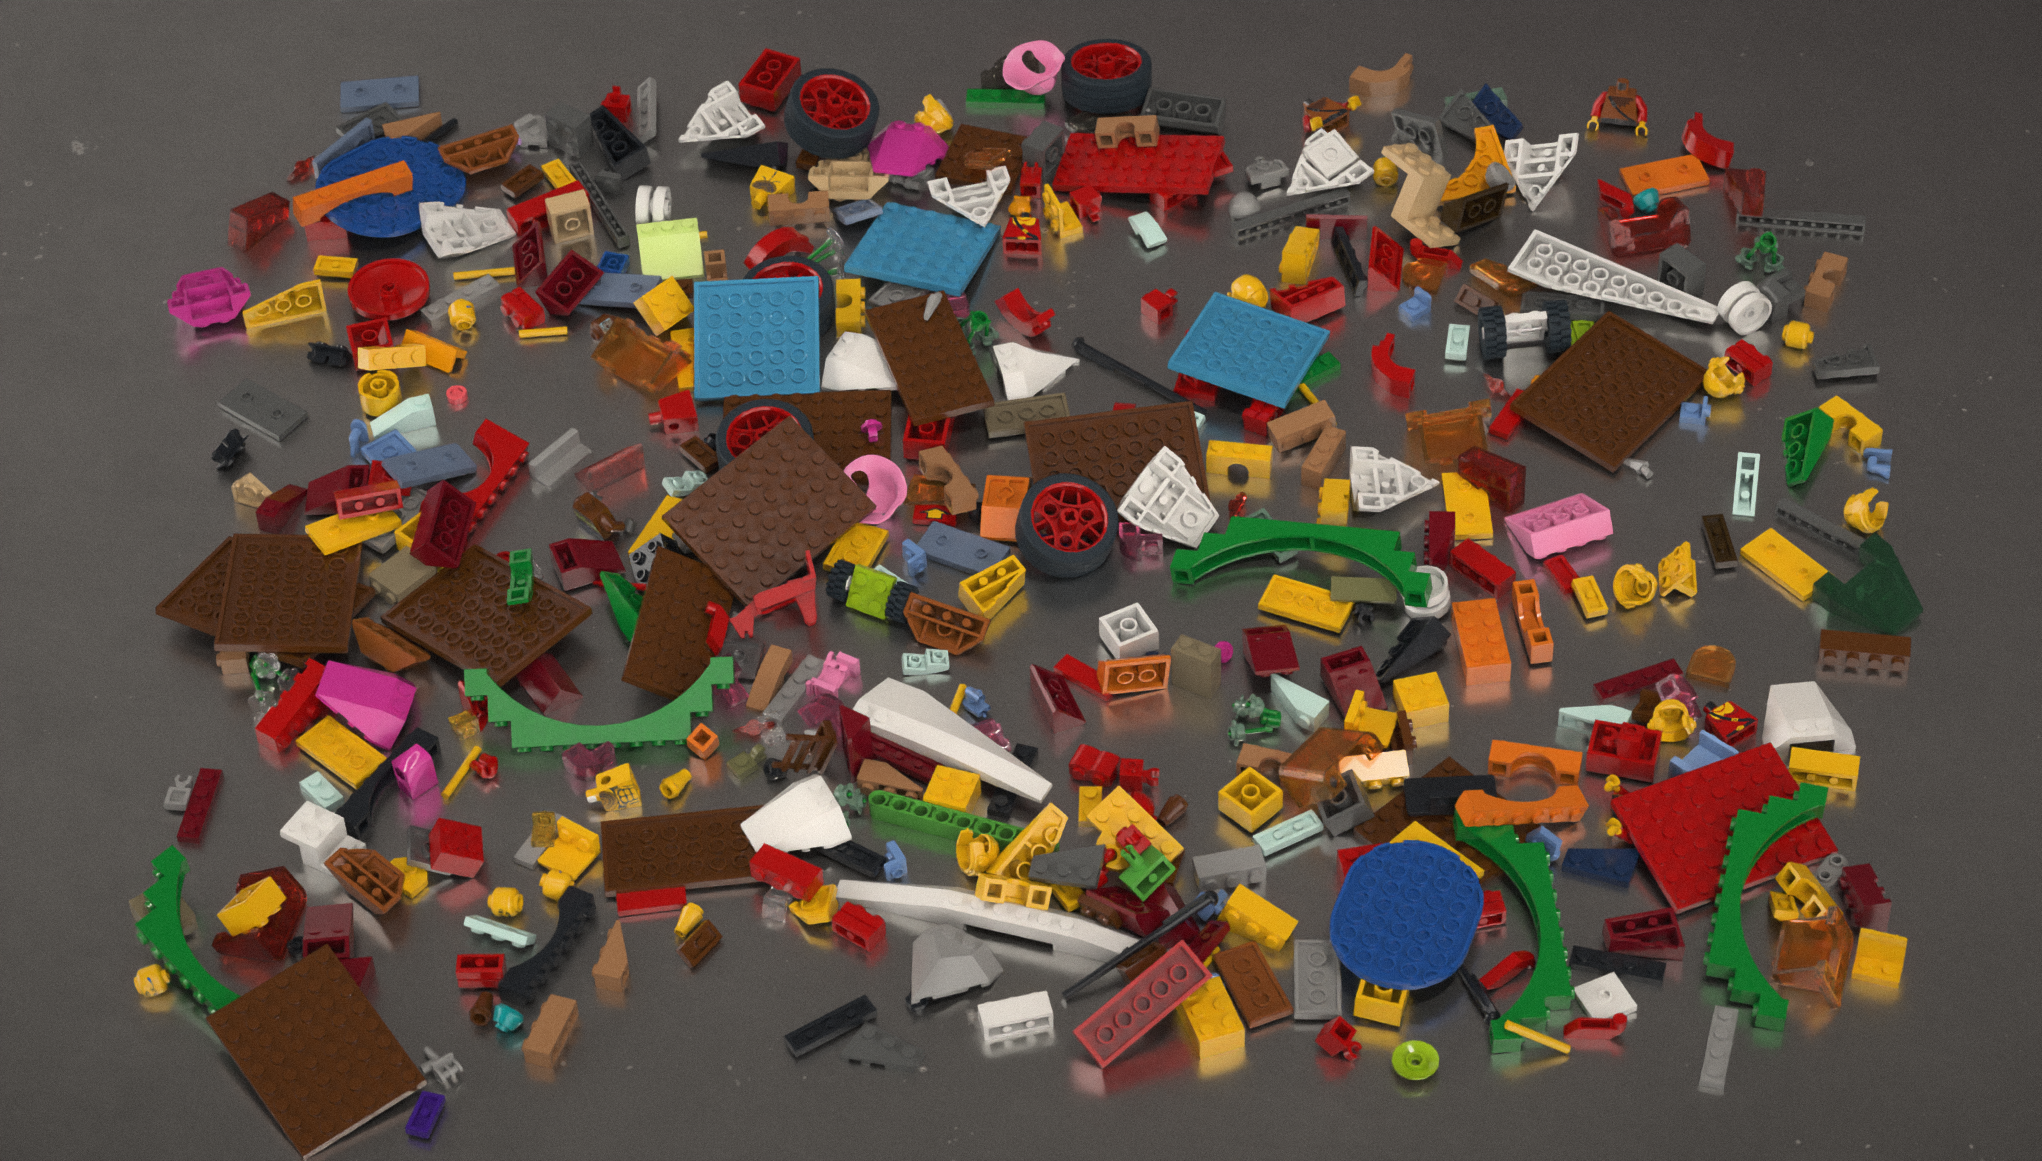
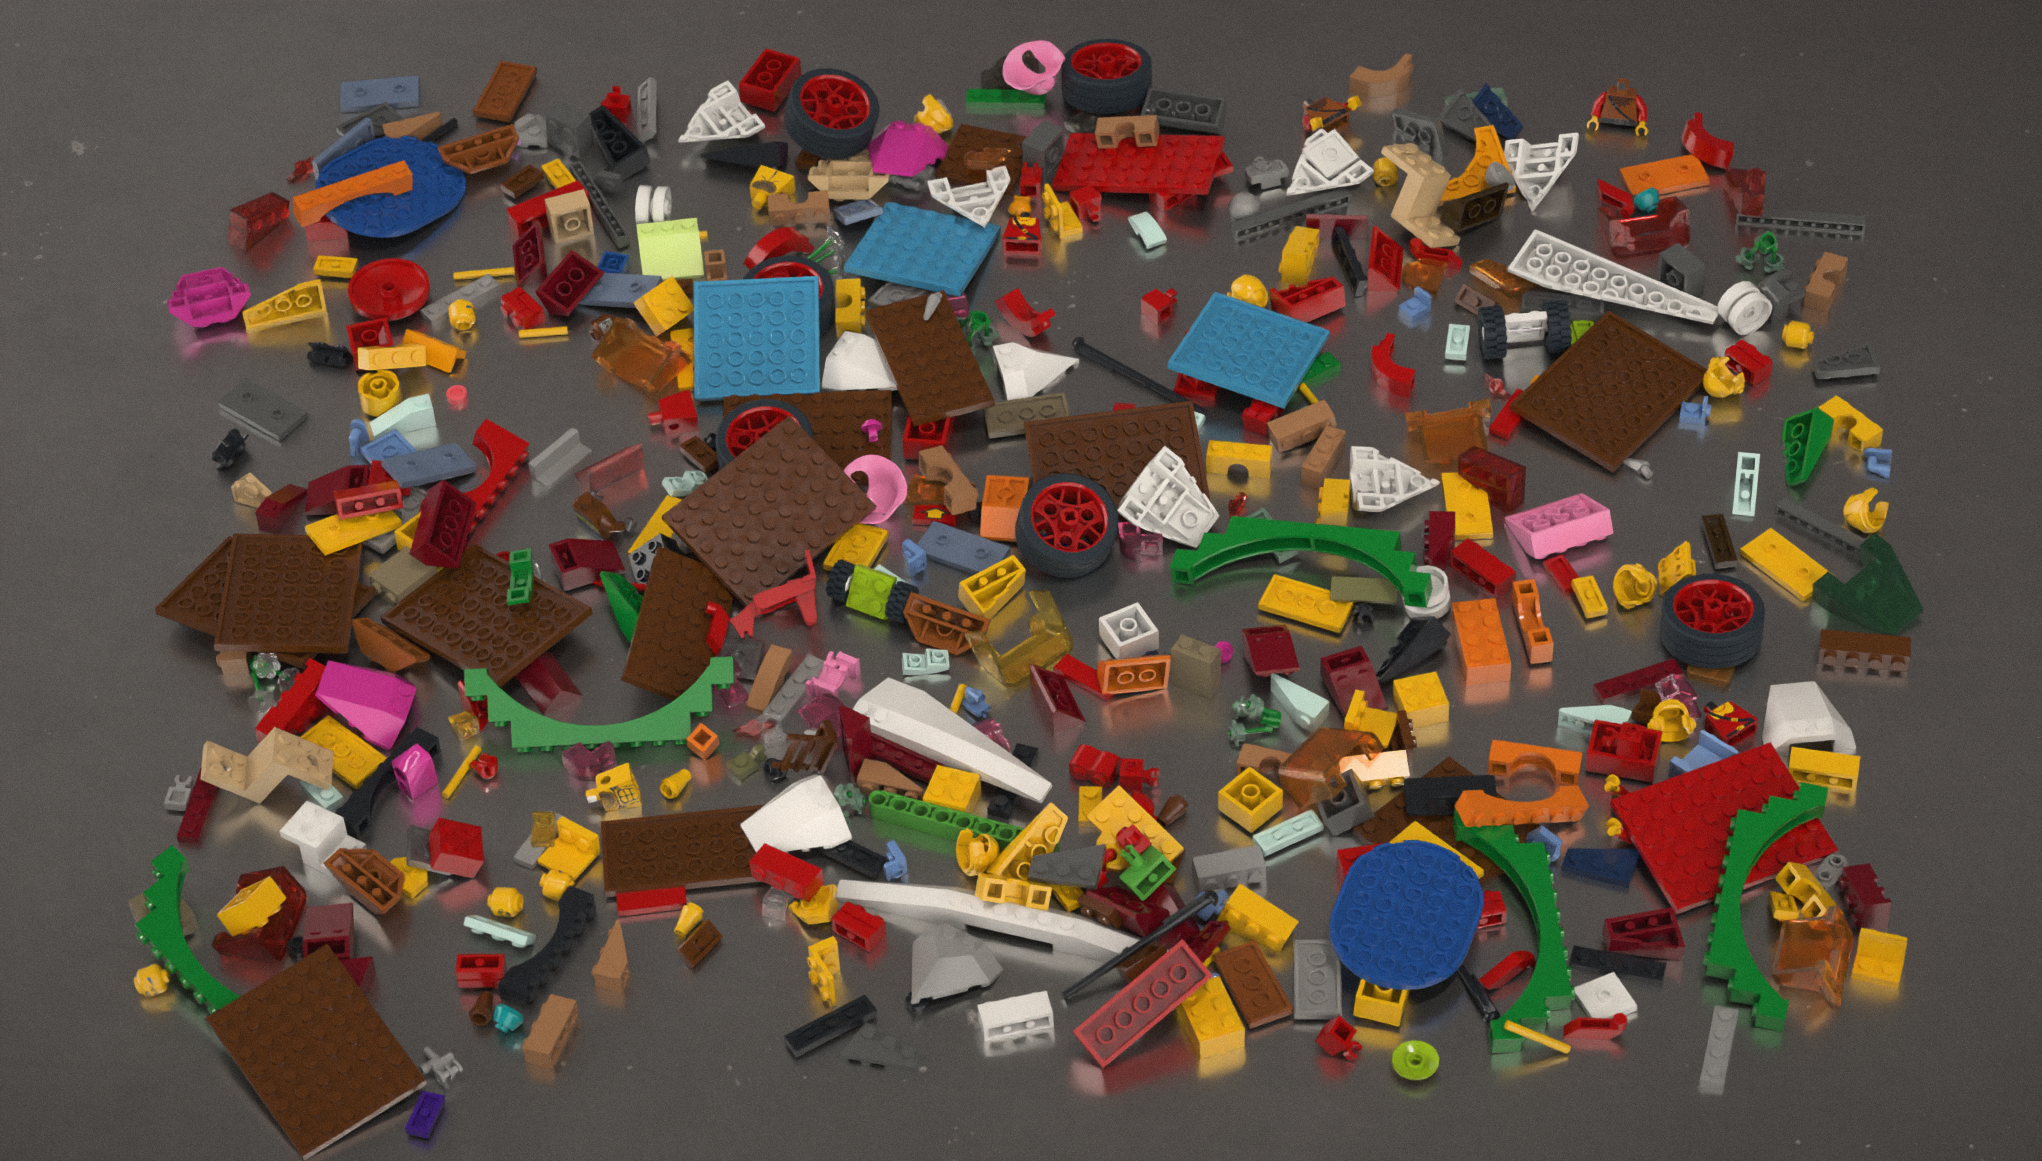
white wedge [419,201,516,258] -> none
none -> tan bracket [200,727,333,804]
none -> dark orange plate [473,61,538,122]
none -> yellow bracket [807,936,840,1007]
none -> clear yellow windscreen [964,590,1074,688]
none -> wheel [1660,574,1765,669]

